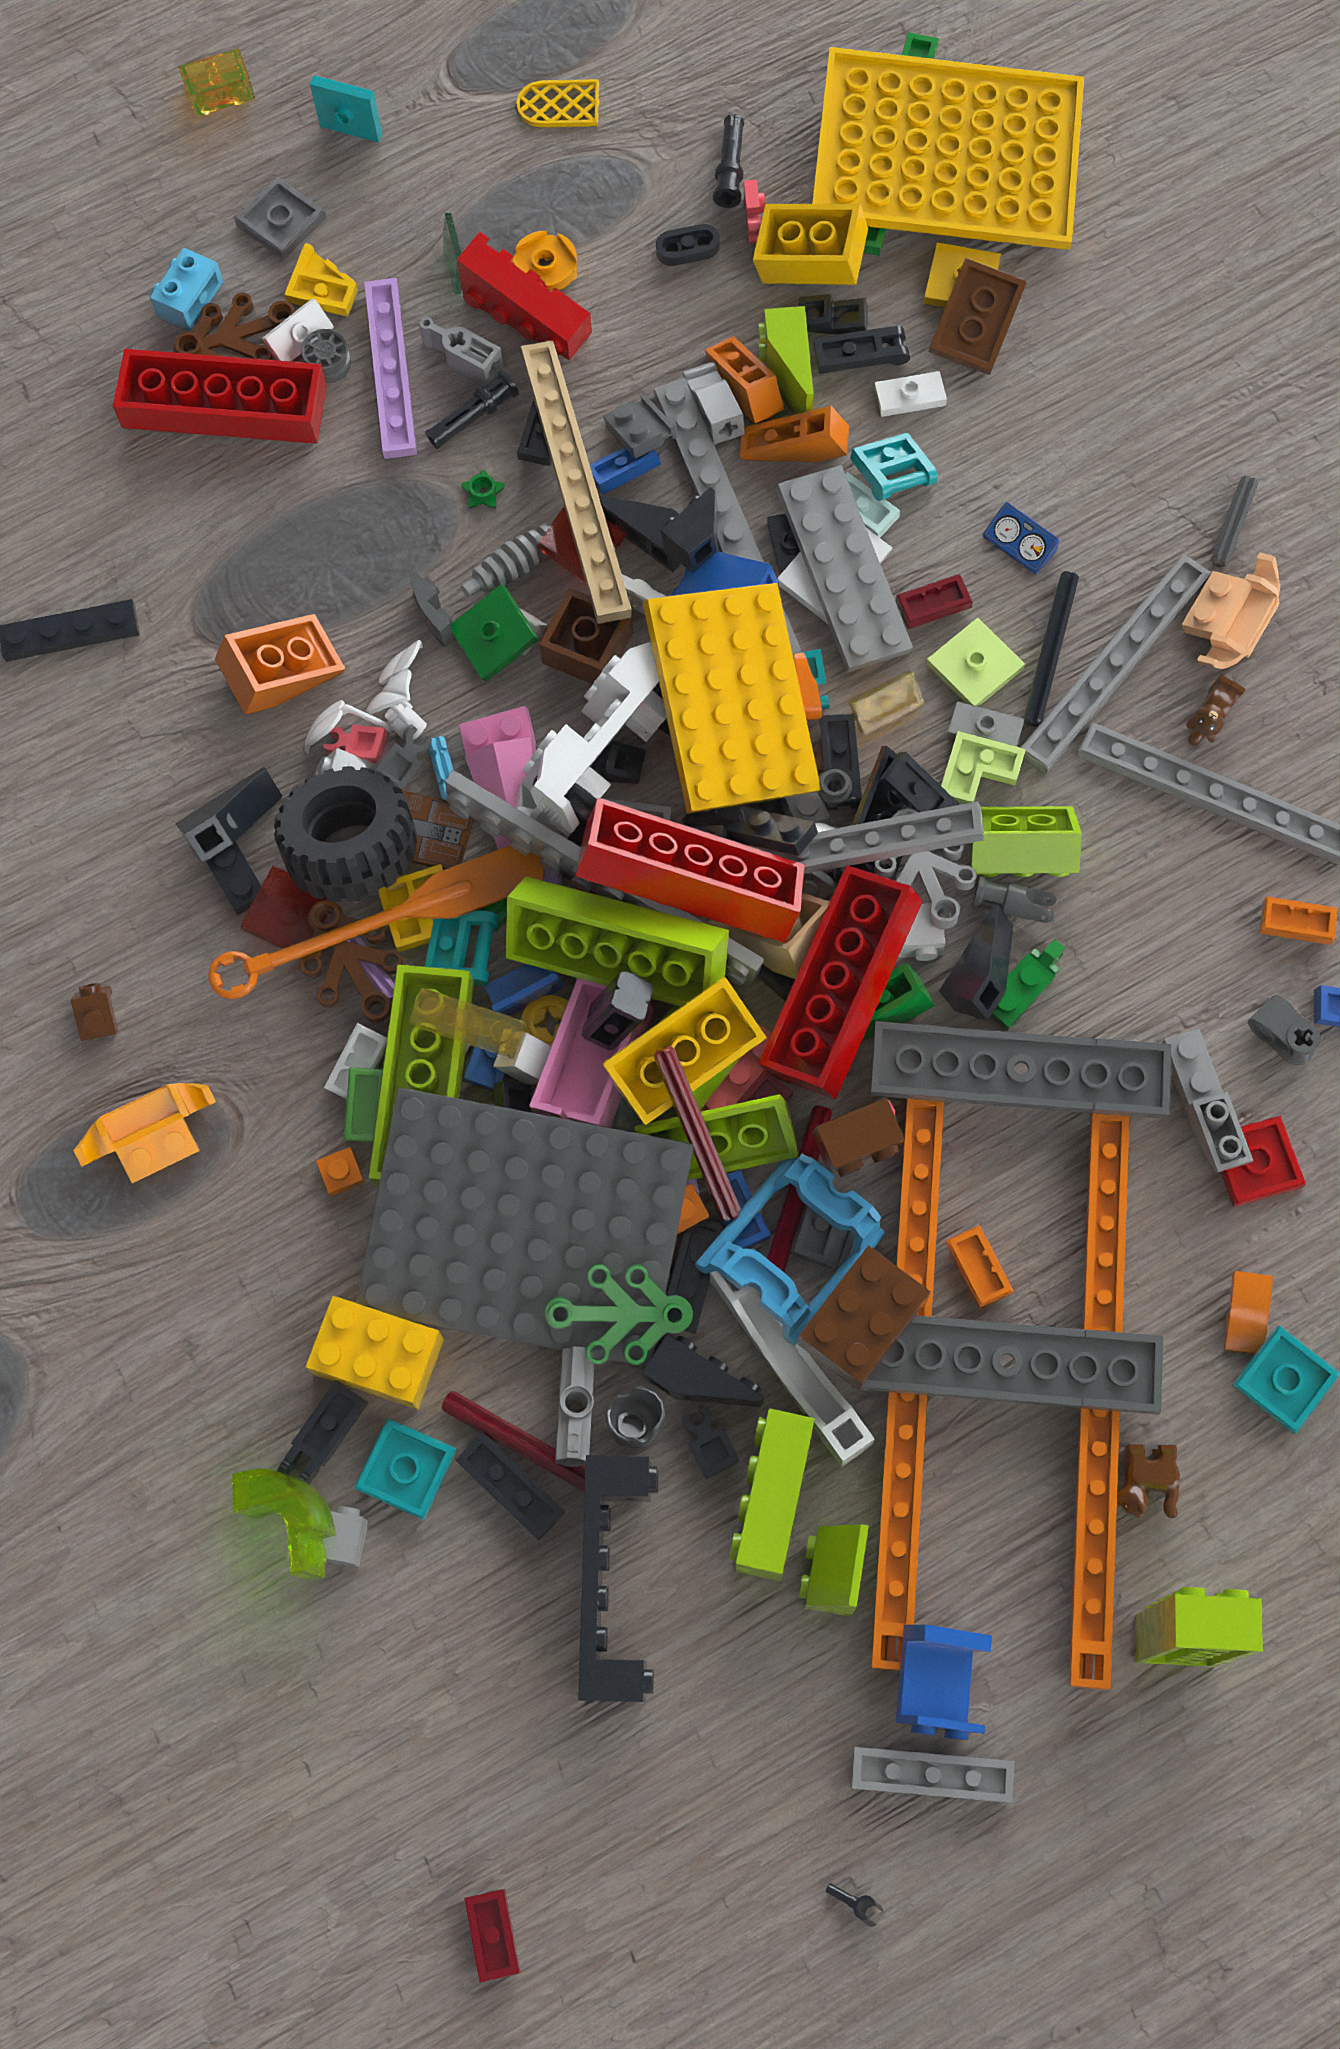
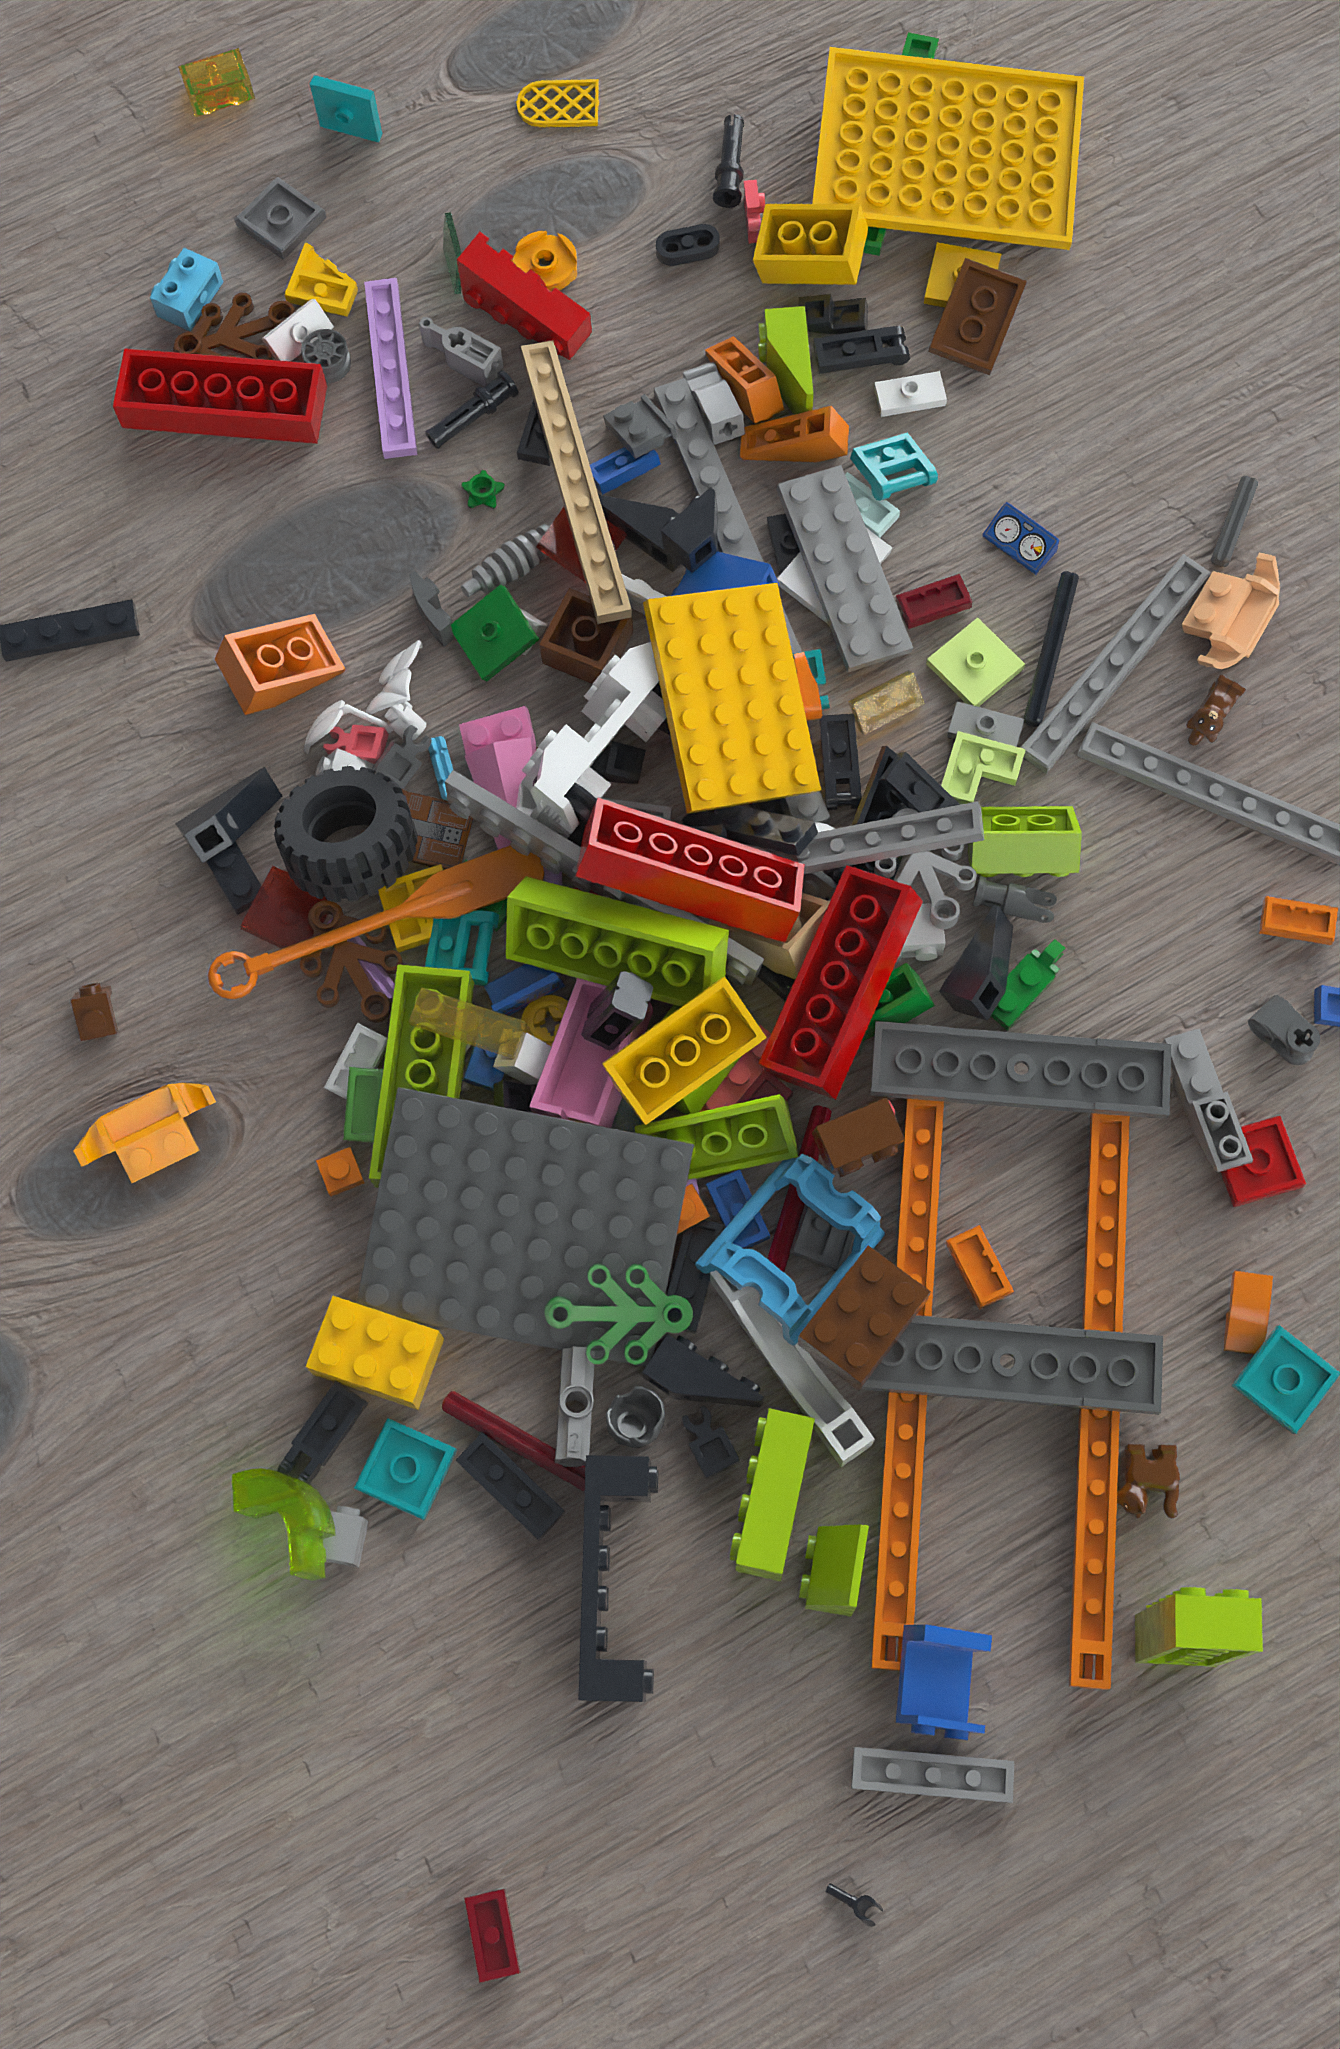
dark red axle [654,1046,741,1221] -> none
dark grey plate [817,769,852,804] -> none

